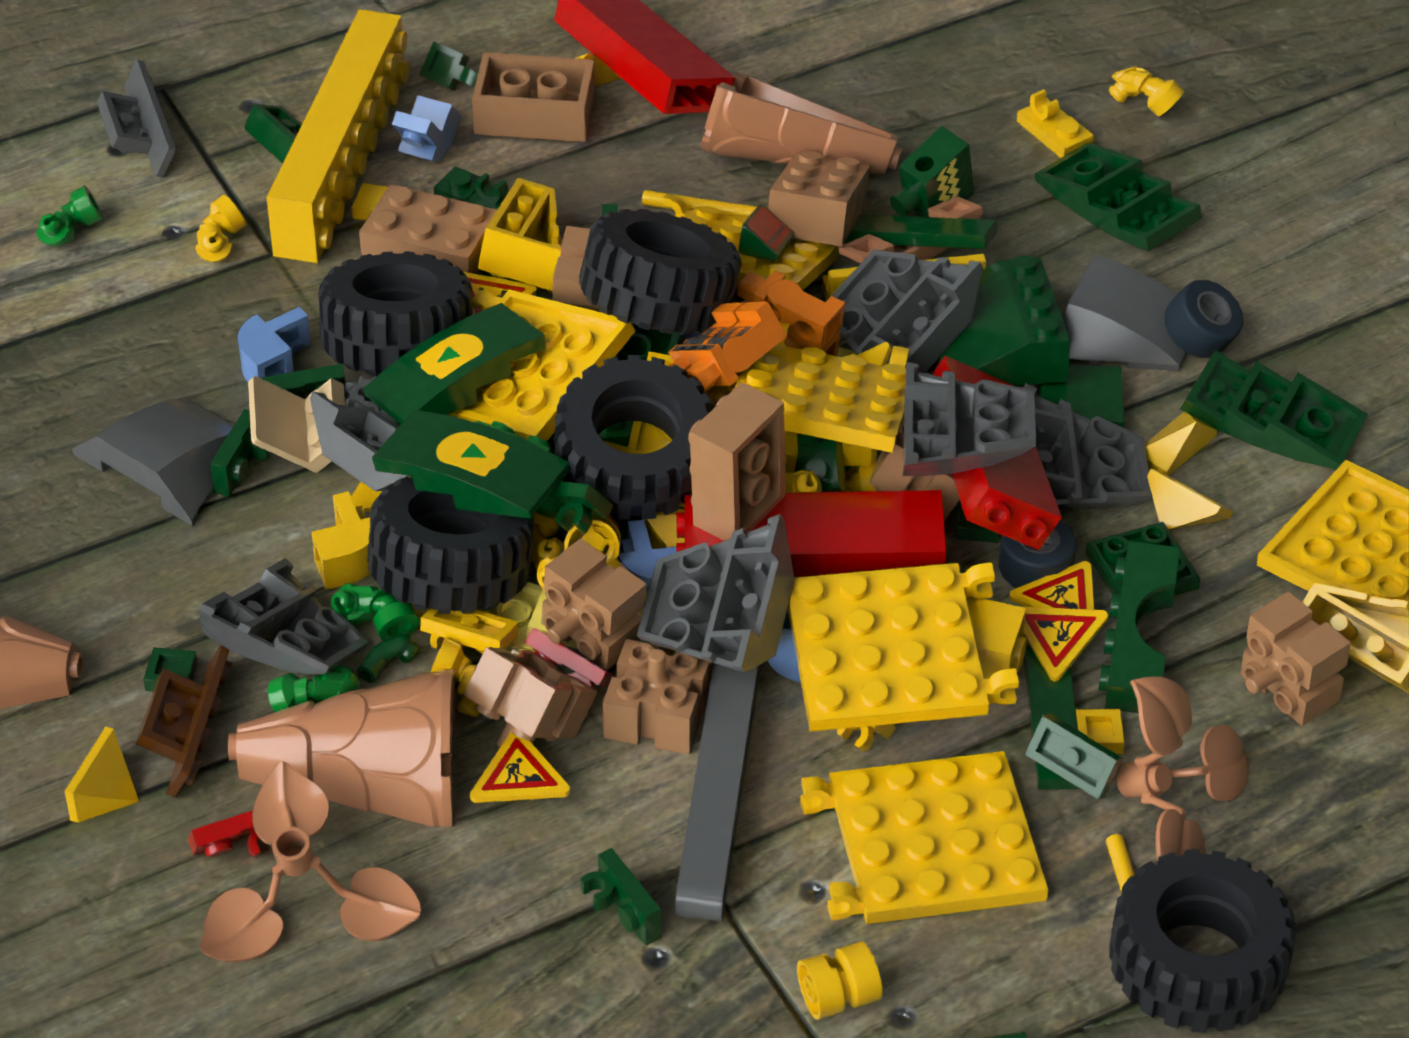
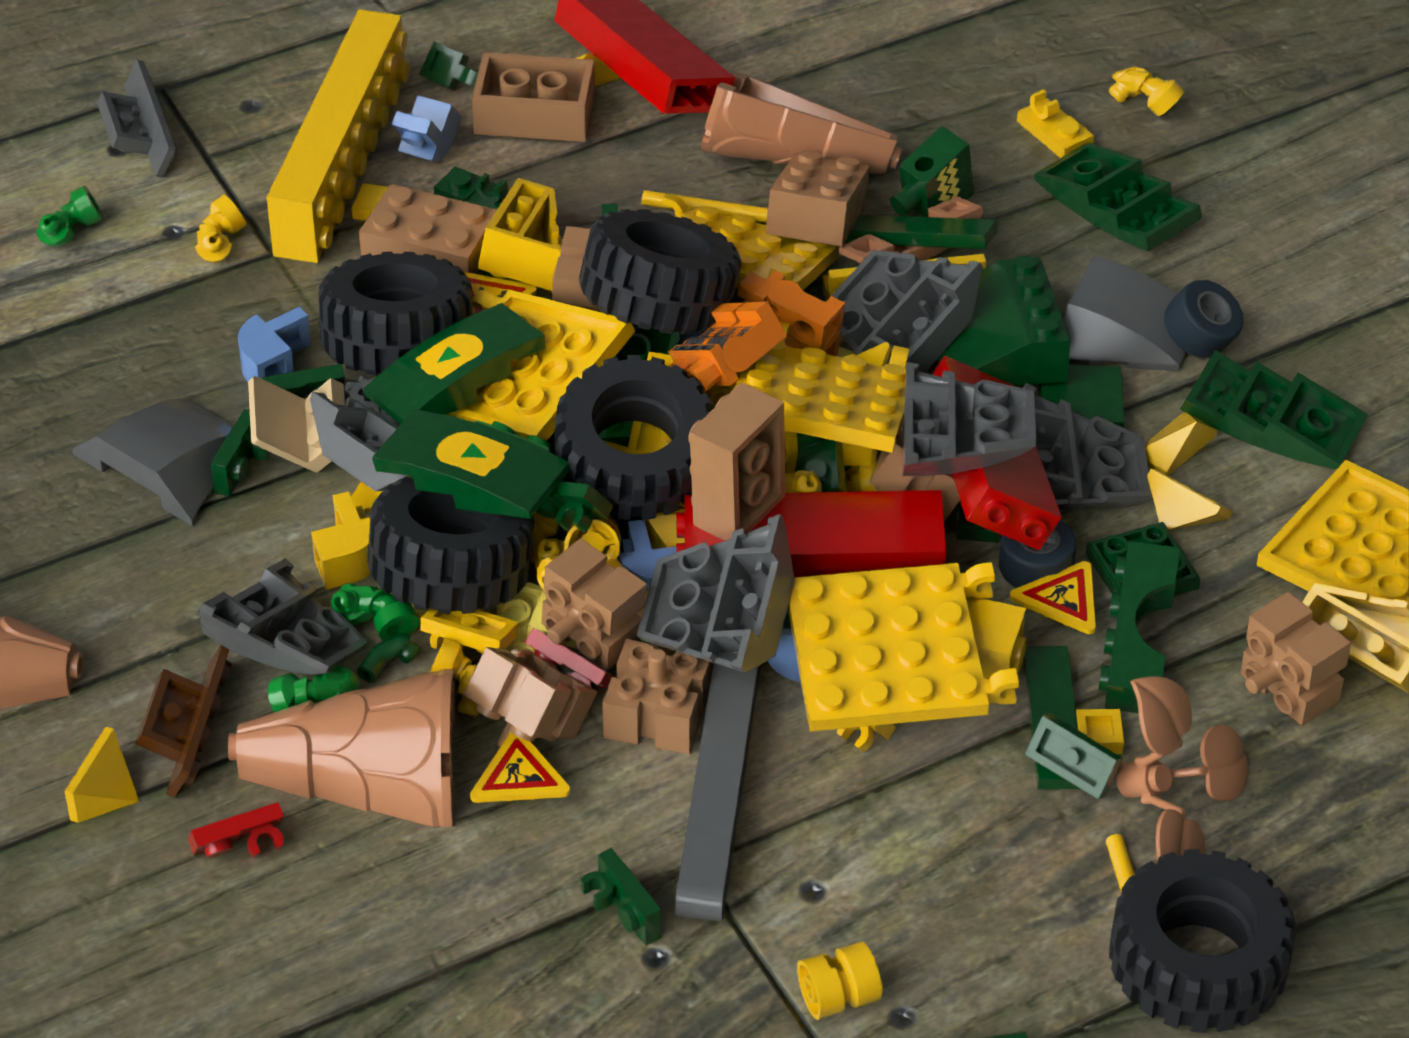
dark green tile [143,647,198,692] -> none
nougat plant [200,761,422,962] -> none
dark green slope [244,104,302,164] -> none
slope [738,204,795,261] -> none
yellow plate [800,751,1048,924] -> none
piece [1024,607,1108,681] -> none

